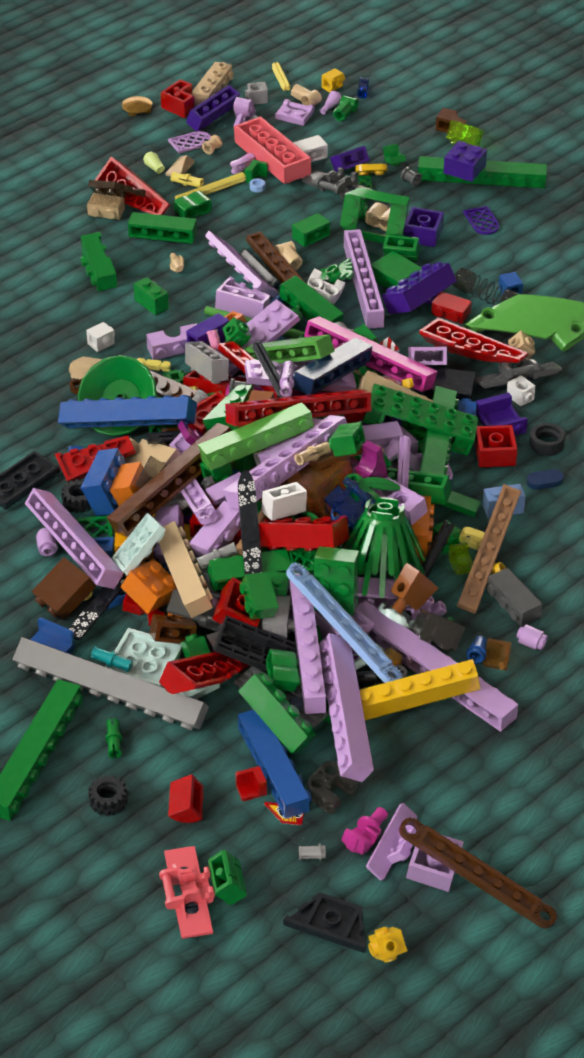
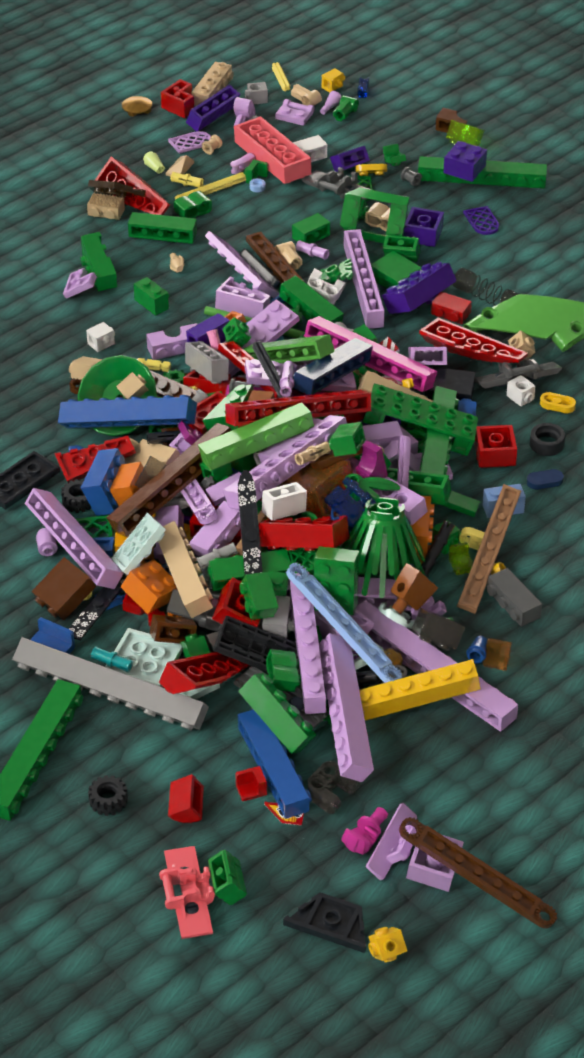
green pin [106,718,122,759] -> none
light grey pin [299,843,326,861] -> none
dark purple panel [476,392,528,436] -> none
blue brick [499,272,523,300] -> none
lavender brick [516,624,548,650] -> none
none -> lavender tile [63,268,97,298]
none -> tan brick [116,372,148,399]
none -> lavender pin [296,240,329,260]
none -> yellow plate [540,392,576,414]

